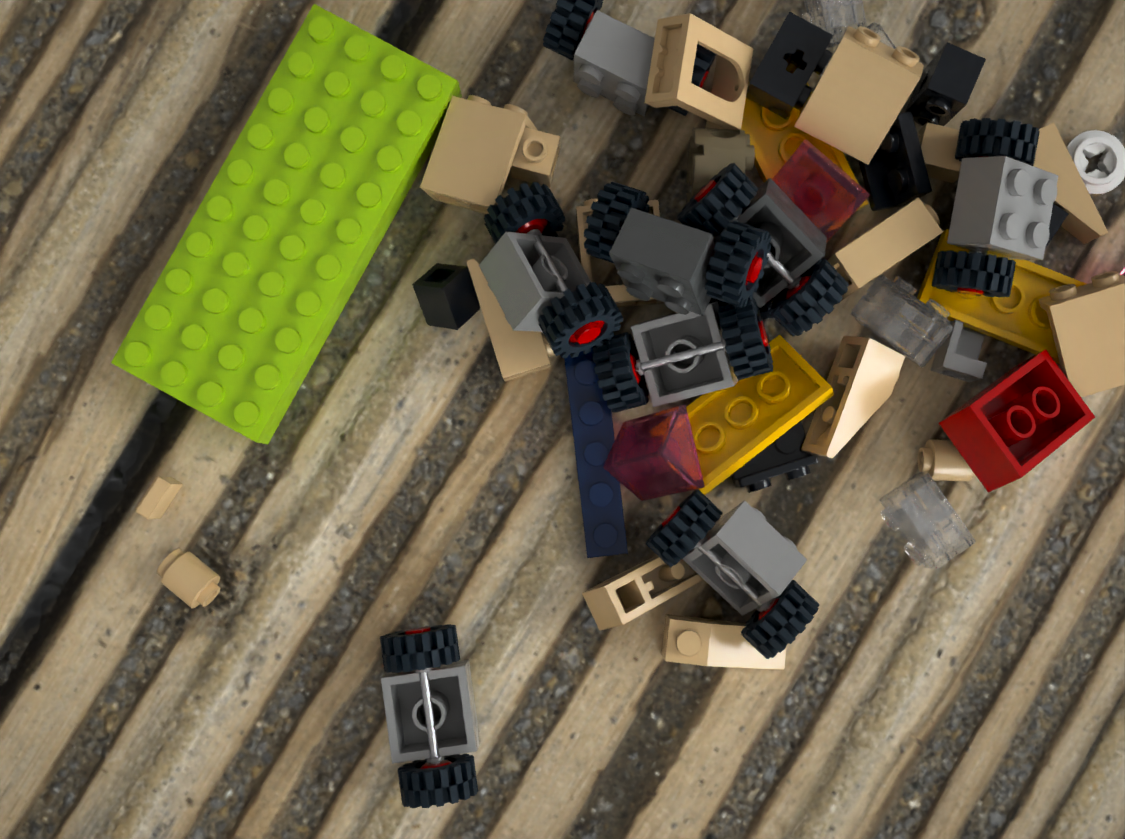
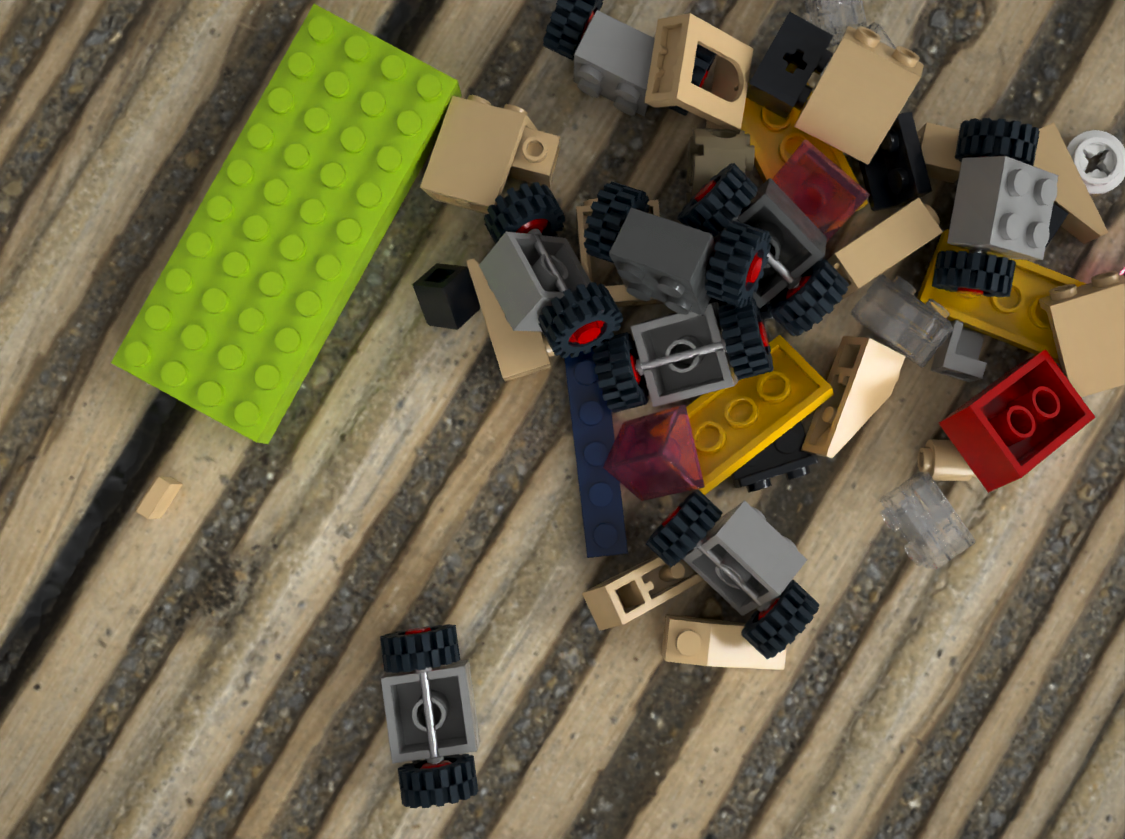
tan brick [157,548,221,608] -> none
black brick [905,42,986,126] -> none

